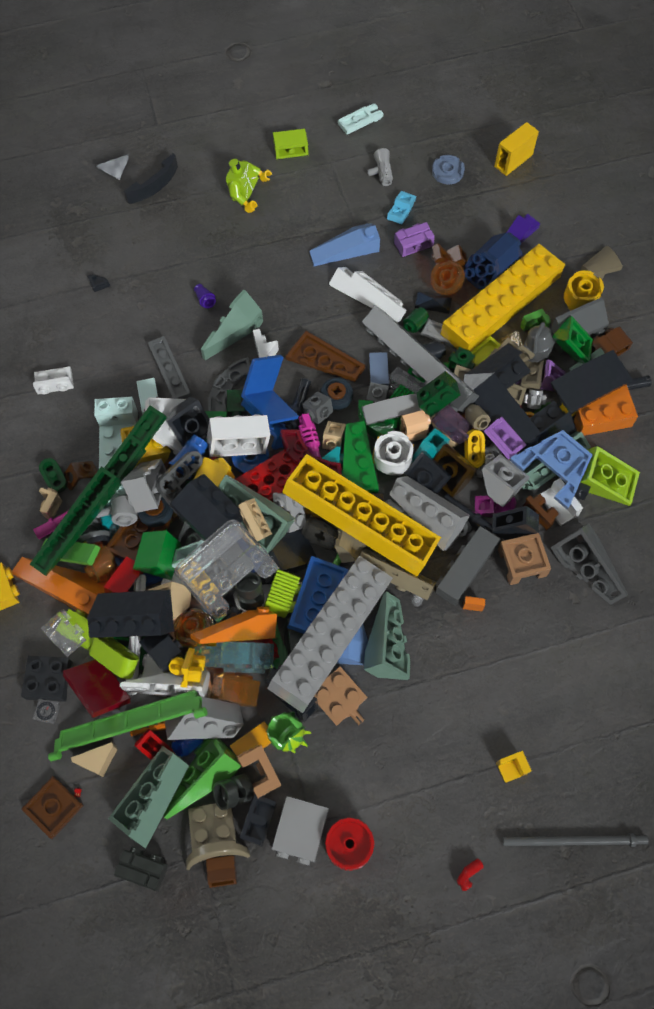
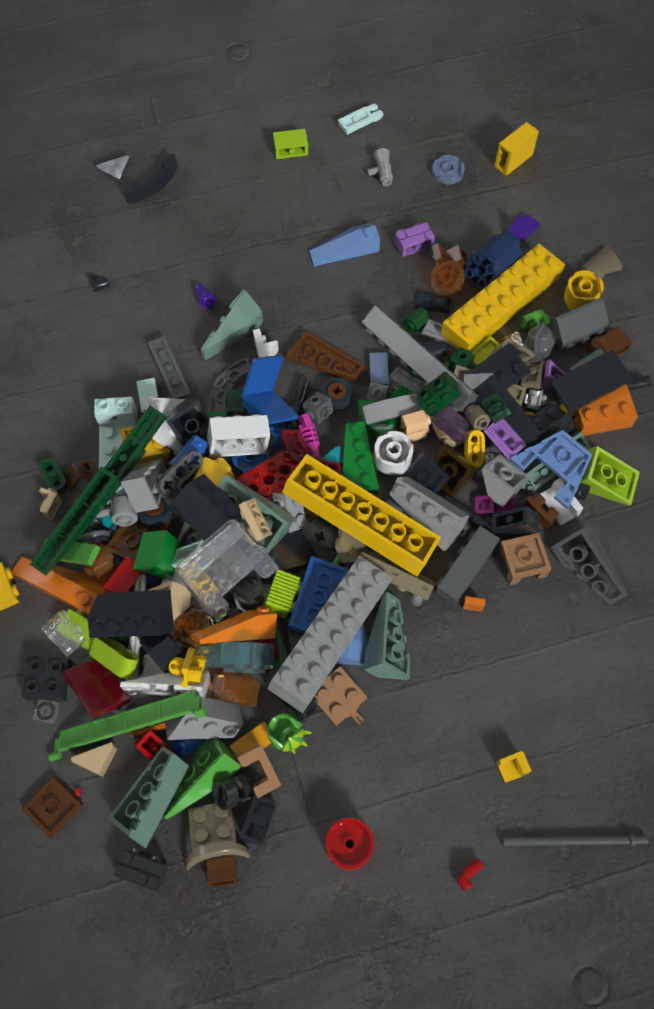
white bracket [33,366,74,394] -> none
dark pink pin [33,511,68,540] -> none
lime torso [226,159,272,213] -> none
light grey brick [272,796,329,866] -> none
tan bracket [322,421,346,450] -> none
white wedge [329,267,407,322] -> none
medium azure slope [387,191,417,224] -> none
teal slope [411,428,450,464] -> none
green slope [552,316,593,364] -> none
none -> clear green bracket [481,391,511,424]

